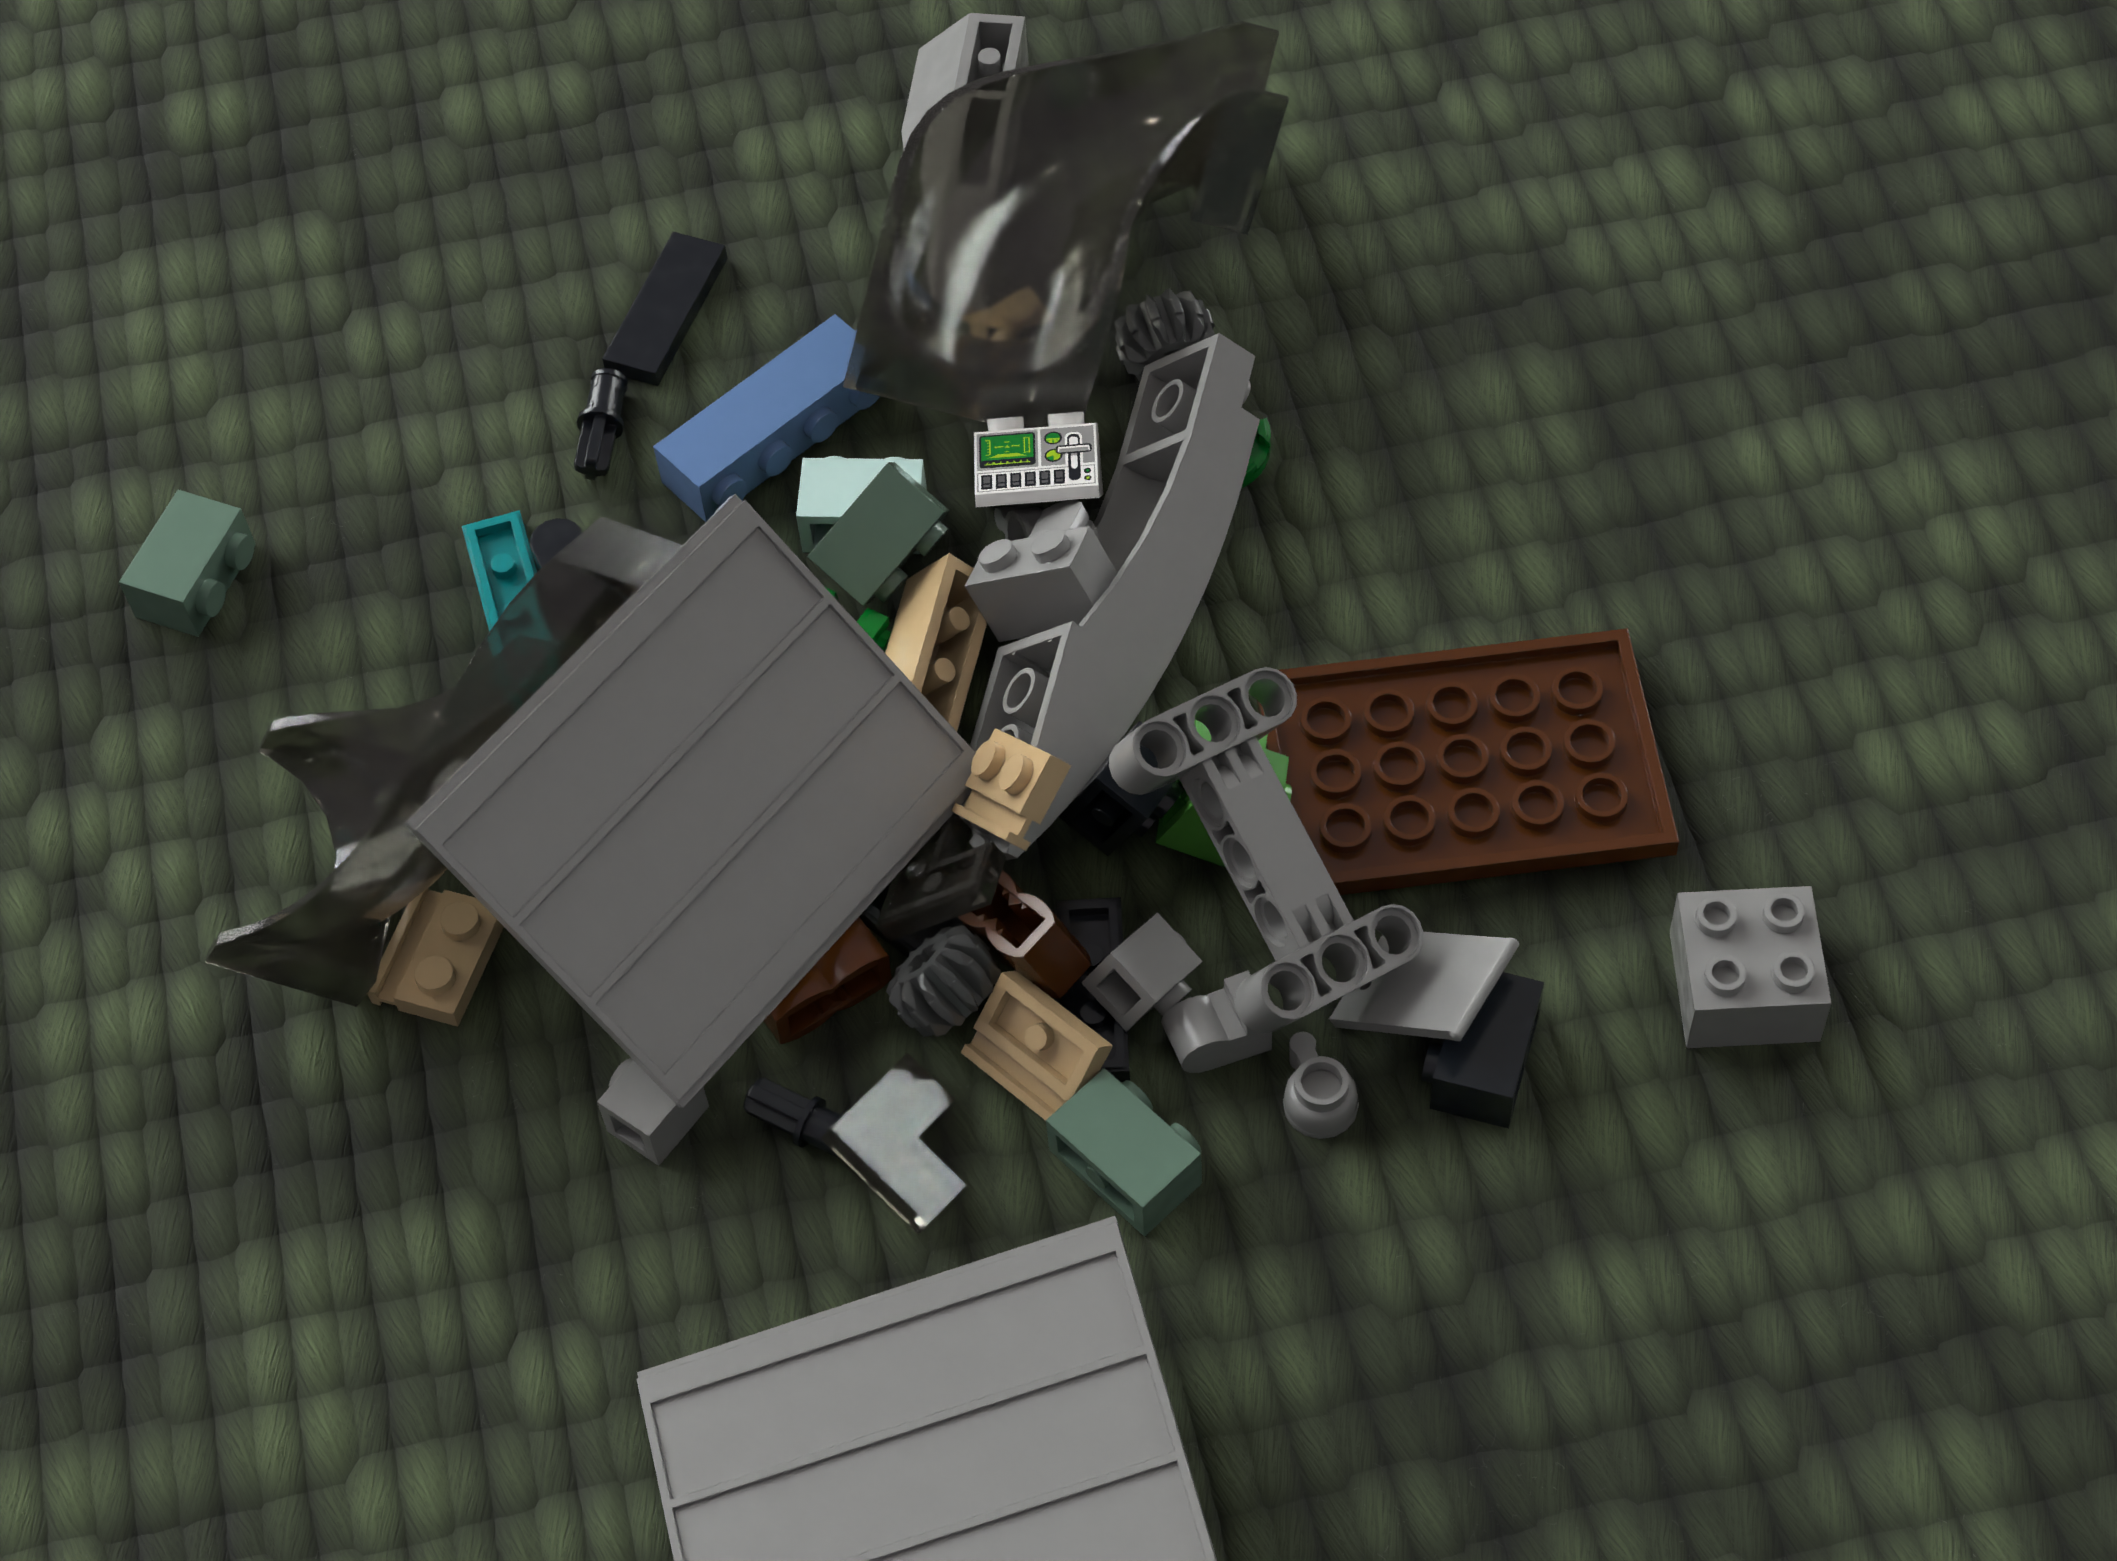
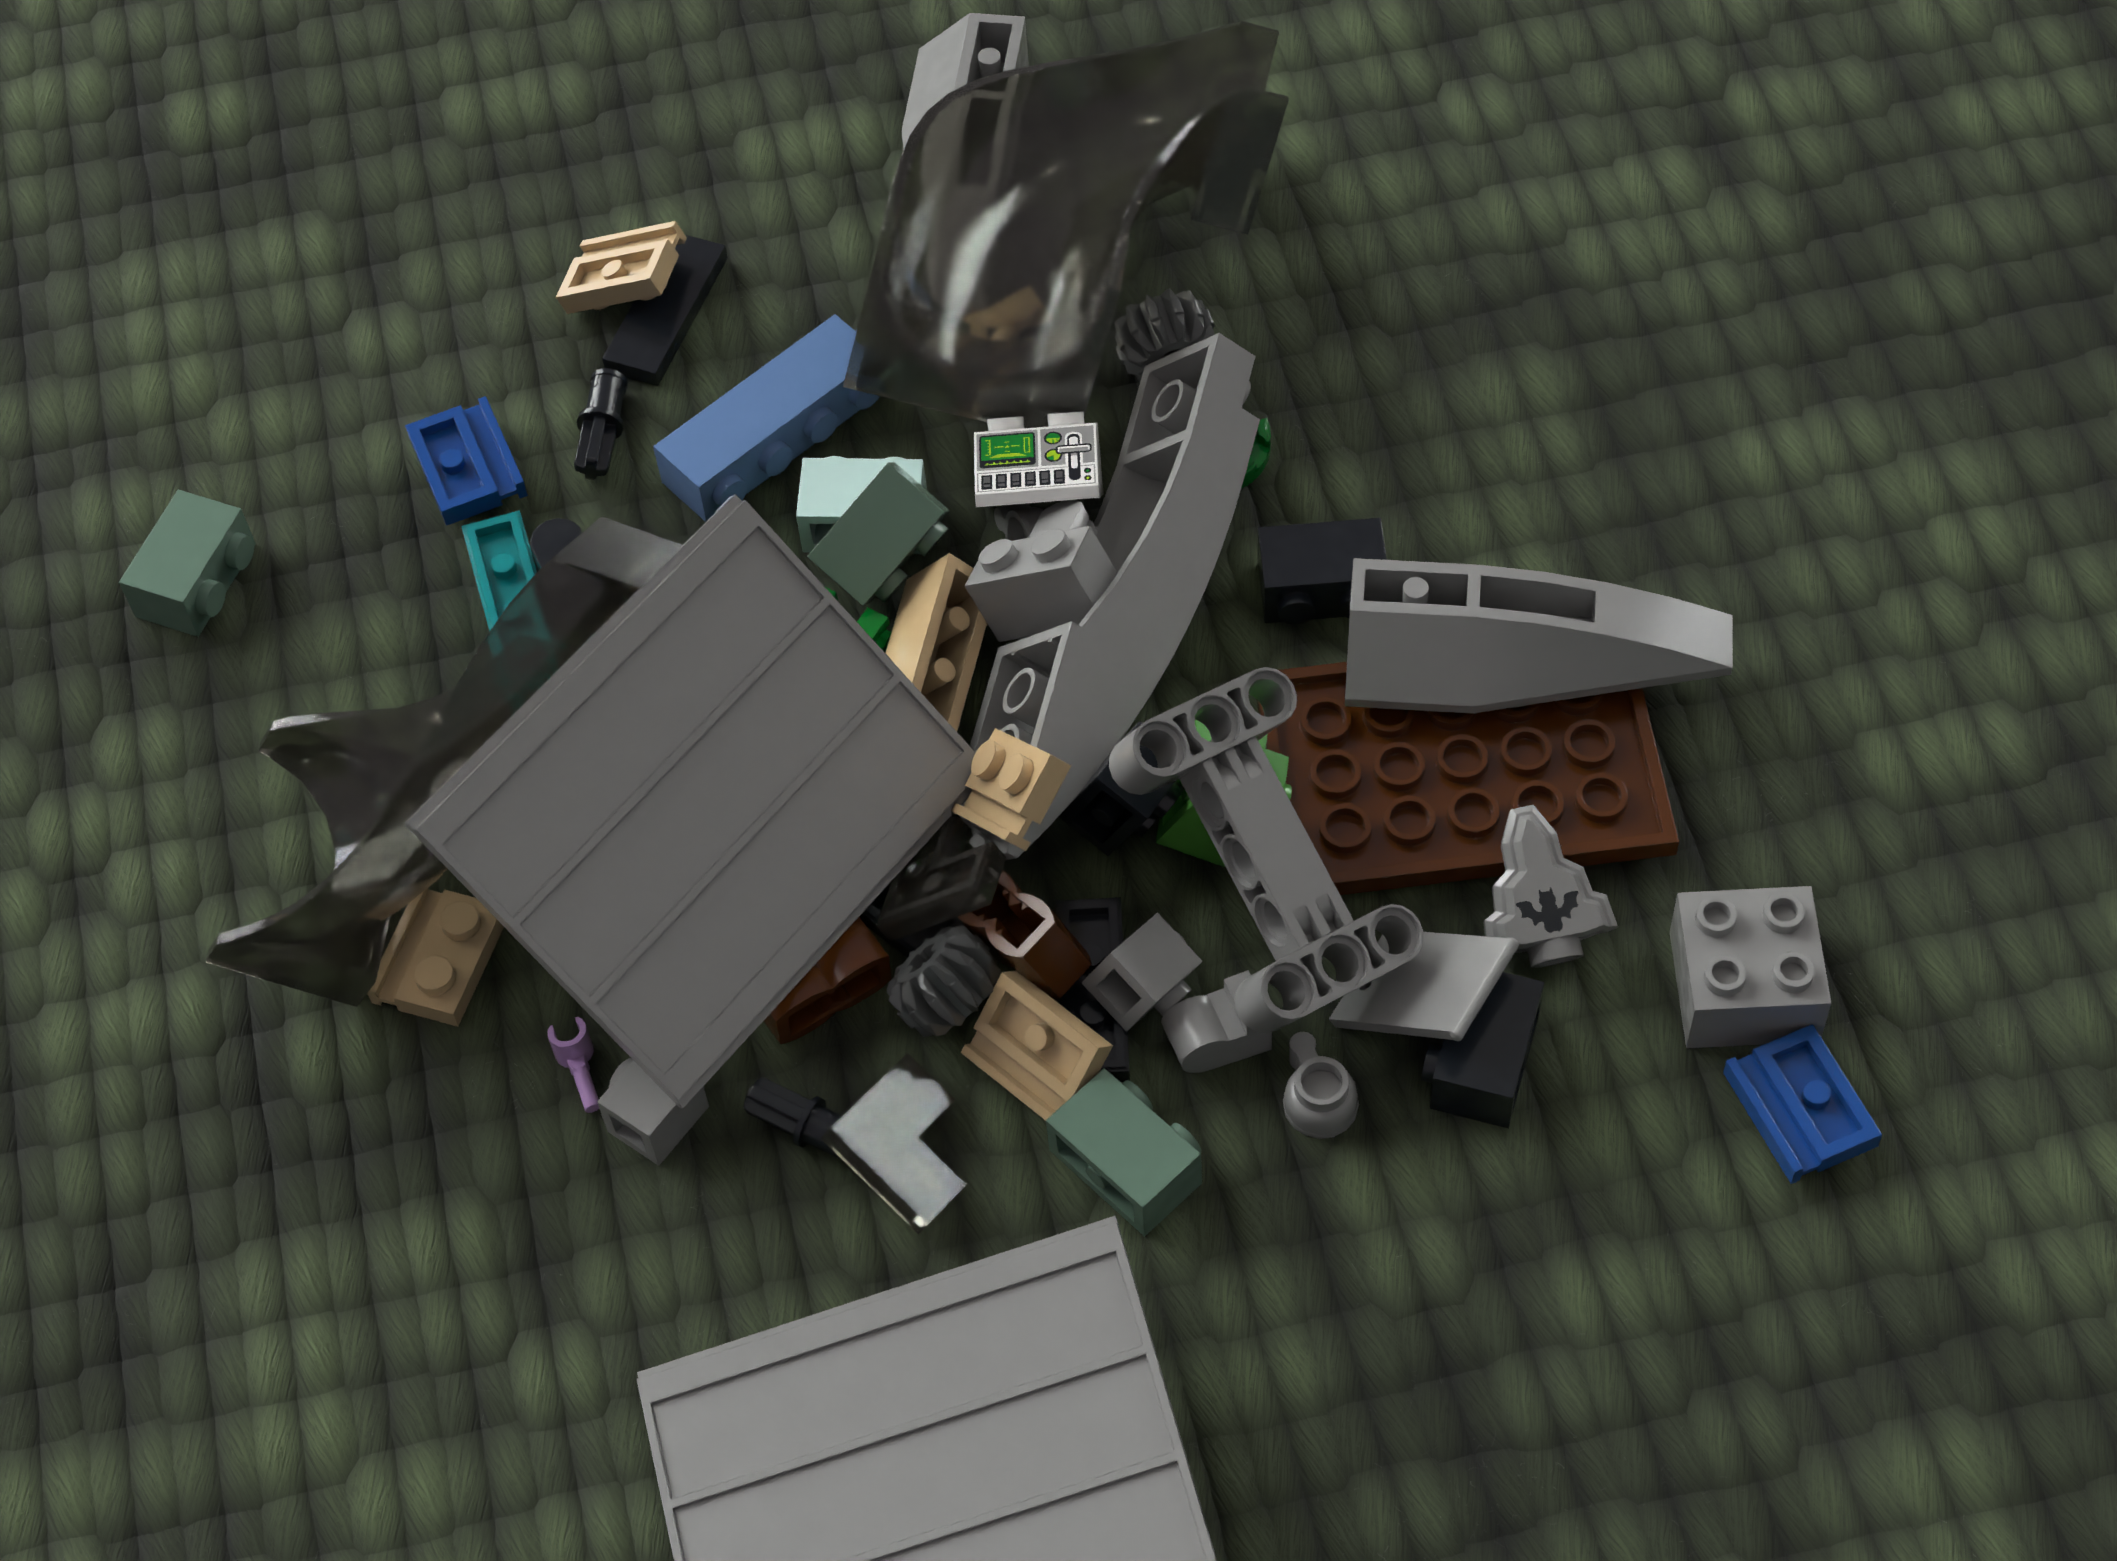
none -> blue plate [405,396,528,526]
none -> lavender hand [547,1017,599,1113]
none -> tan plate [555,221,687,314]
none -> black brick [1258,518,1387,624]
none -> light grey wedge [1345,558,1733,713]
none -> light grey rock [1483,805,1618,968]
none -> blue plate [1723,1024,1882,1184]

